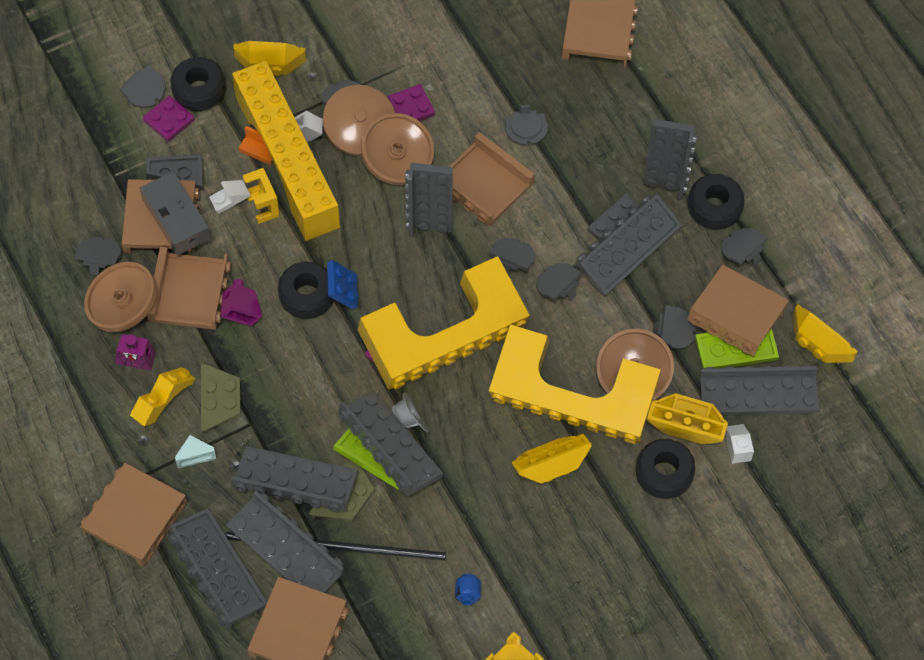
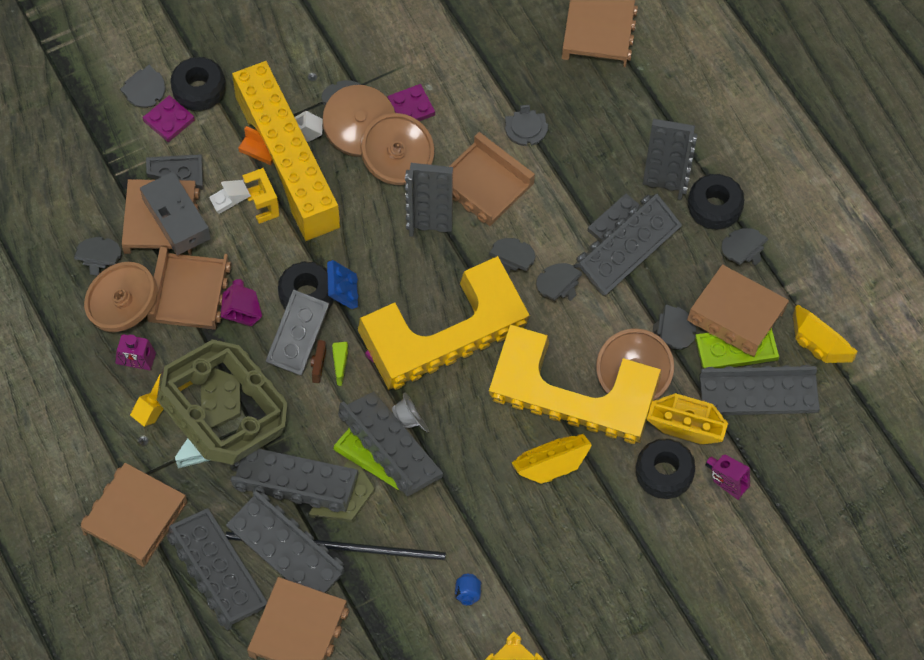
yellow wedge [233,41,306,76] -> none
white slope [725,424,754,464] -> none
none -> olive panel [157,339,287,465]
none -> dark grey plate [265,290,330,376]
none -> reddish brown plate [311,340,326,383]
none -> lime slope [332,342,348,386]
none -> magenta torso [705,454,750,500]

